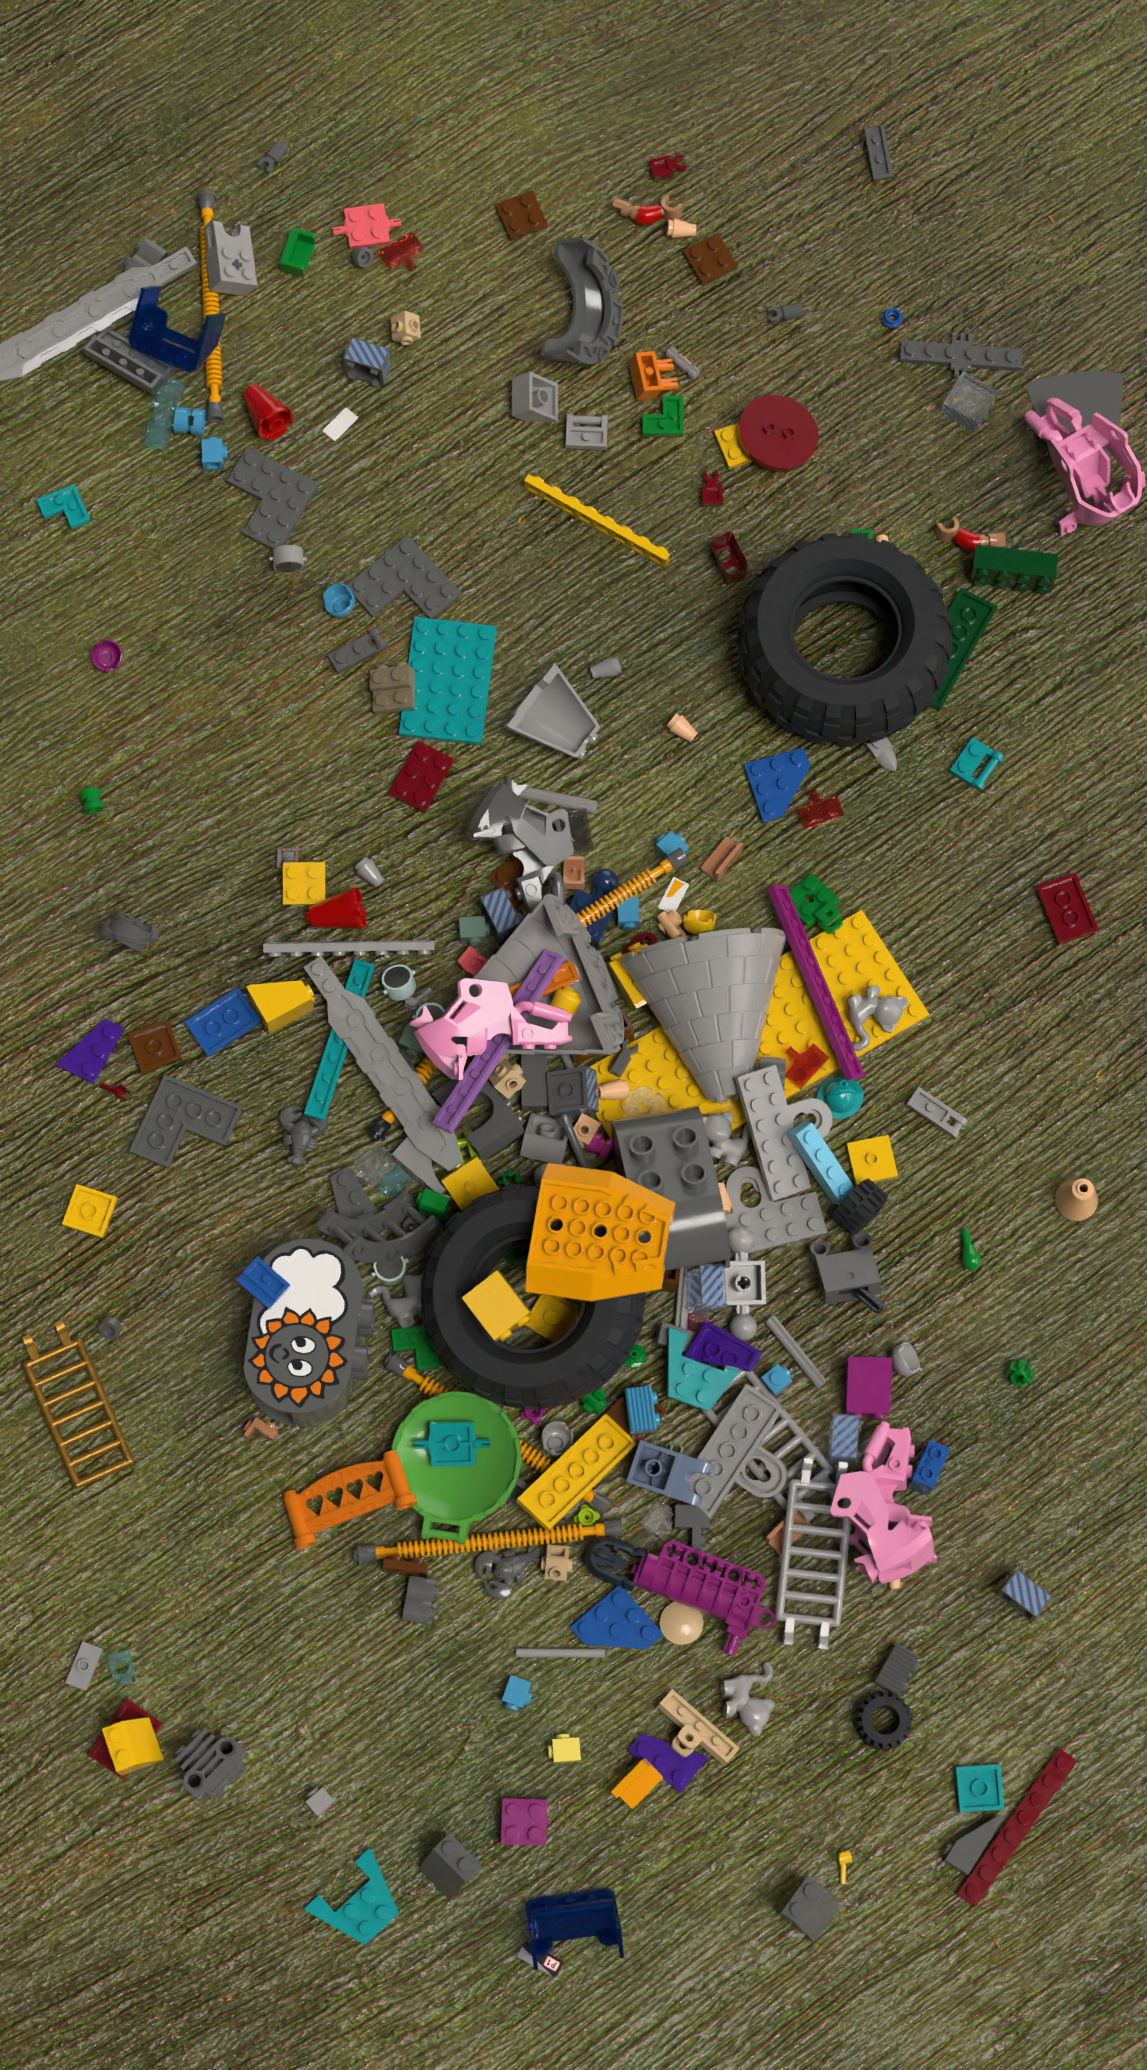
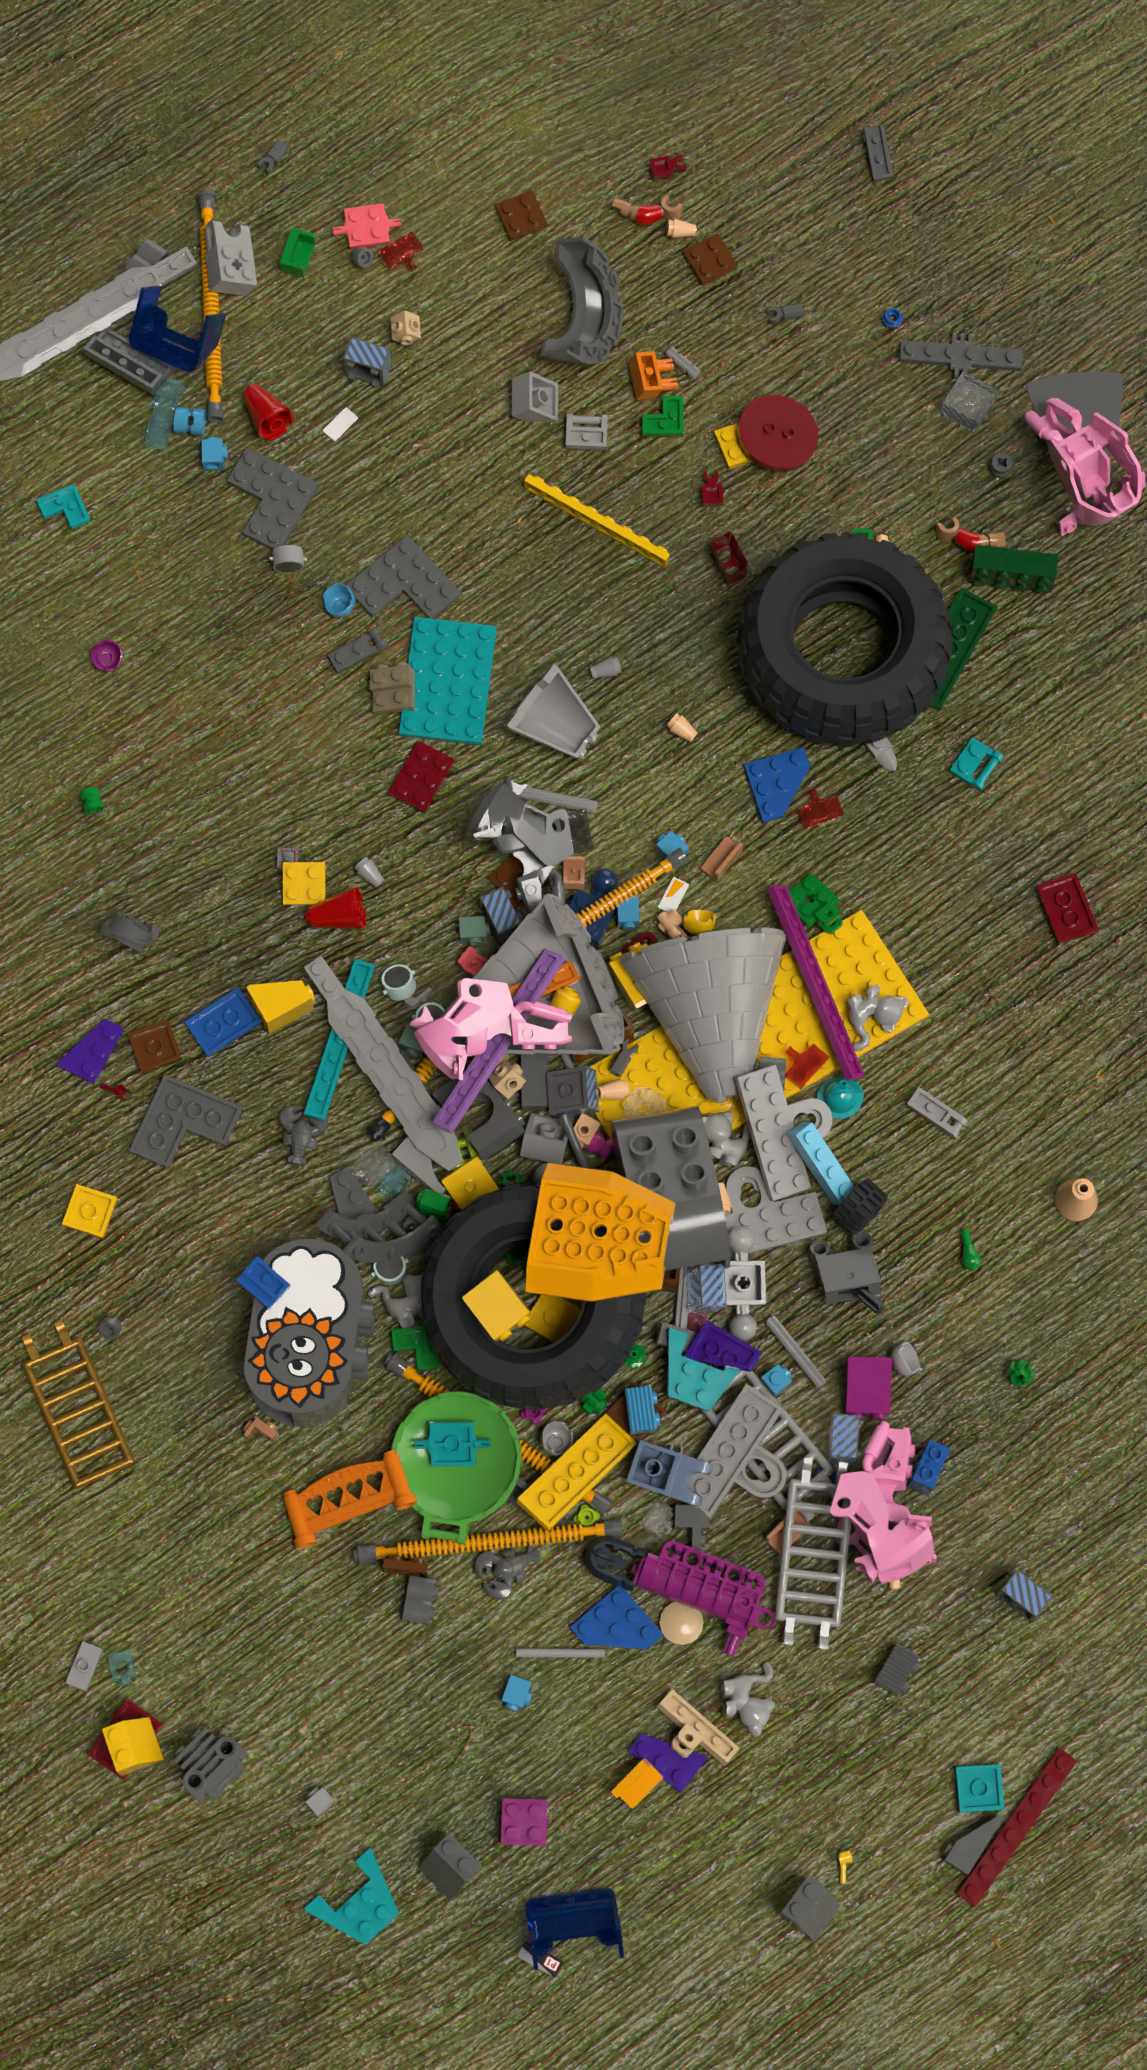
light grey plate [263,940,435,957] -> none
tan brick [541,1544,573,1581] -> none
light yellow brick [548,1734,581,1764] -> none
yellow plate [846,1135,898,1186] -> none
black tyre [855,1692,913,1751] -> none
none -> dark grey wheel [990,453,1012,478]

